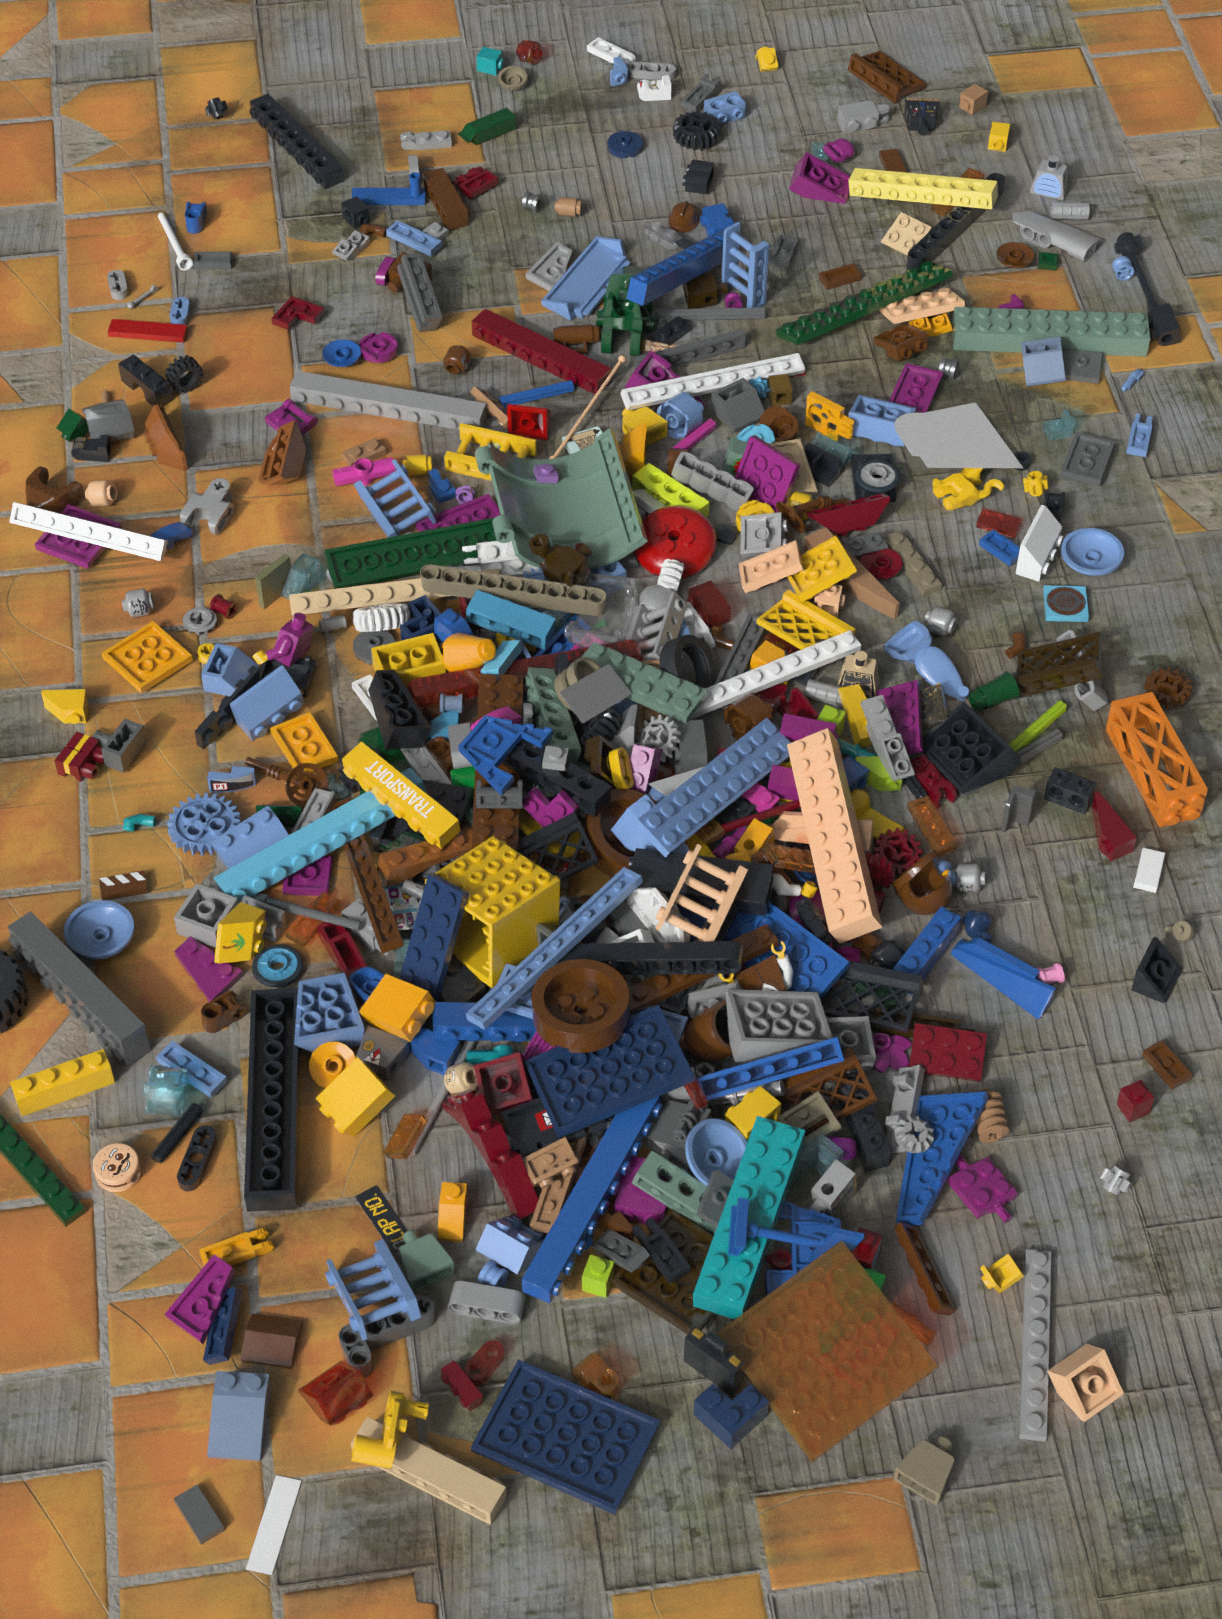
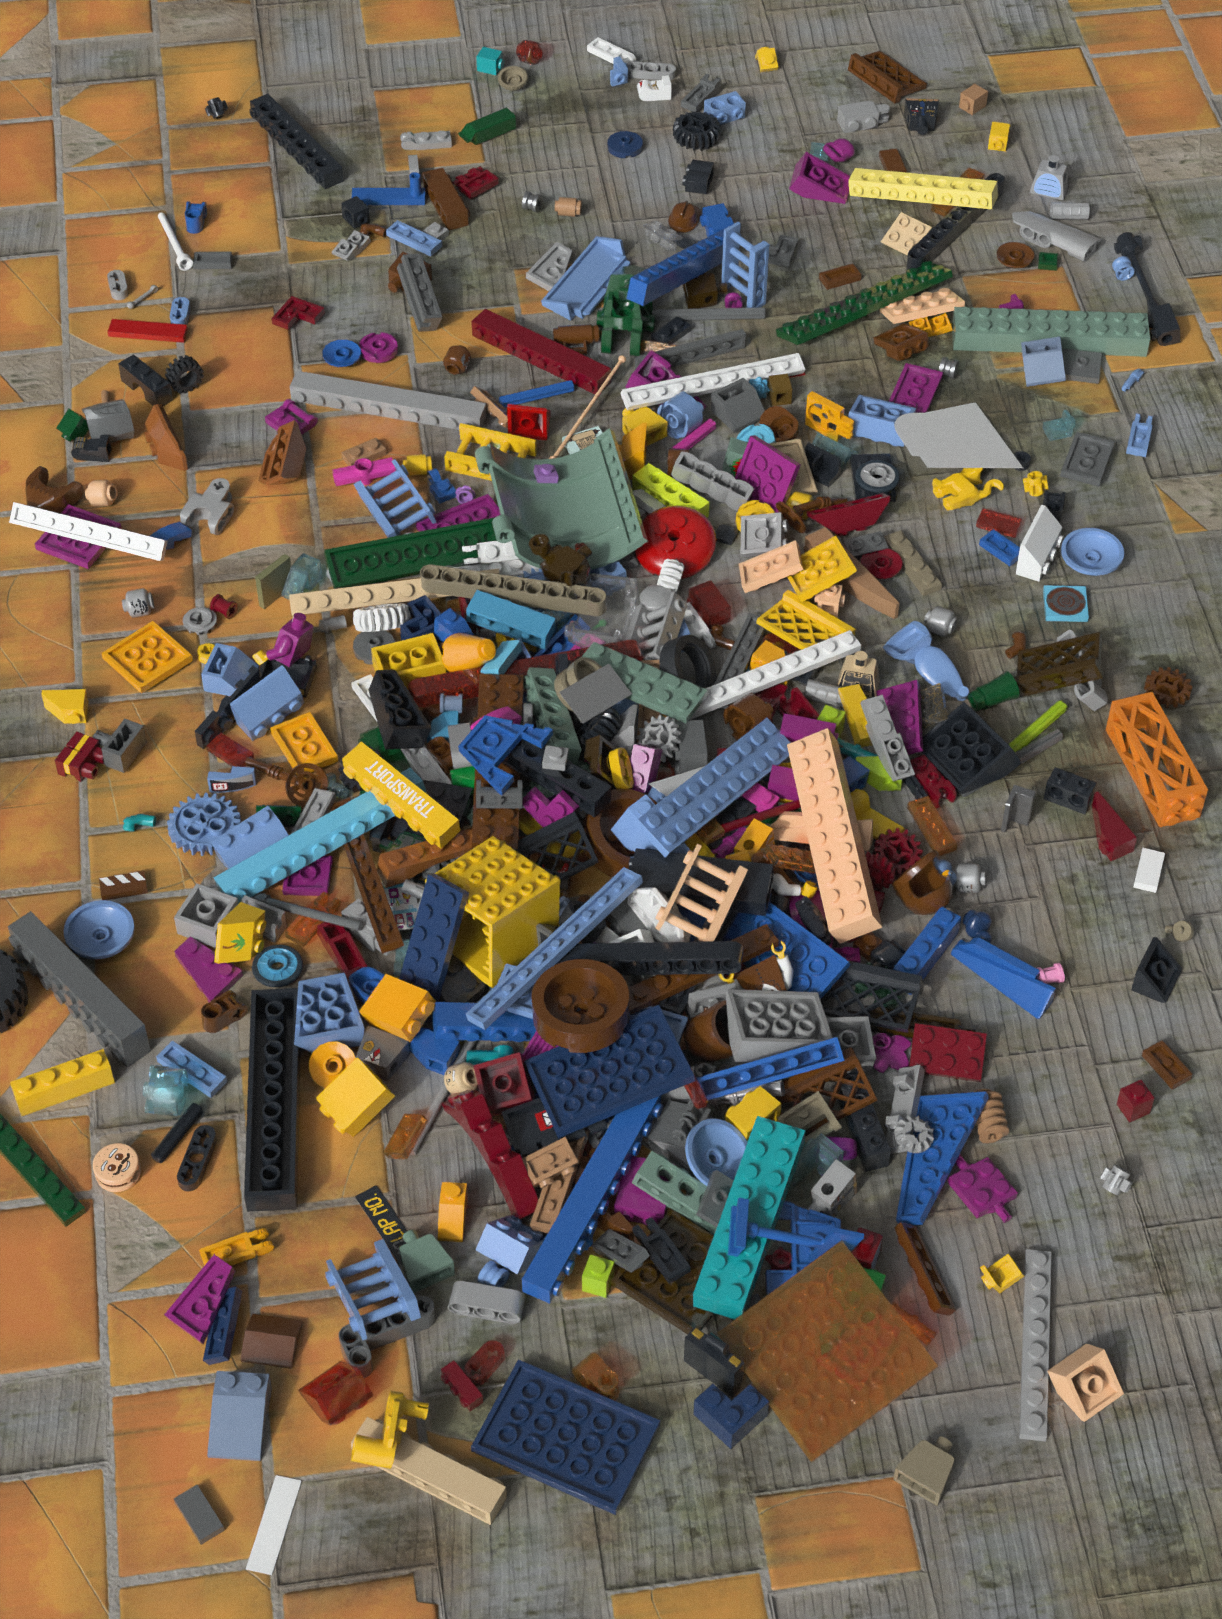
magenta beam [375,256,396,286] -> none
none -> clear red plate [206,733,254,767]

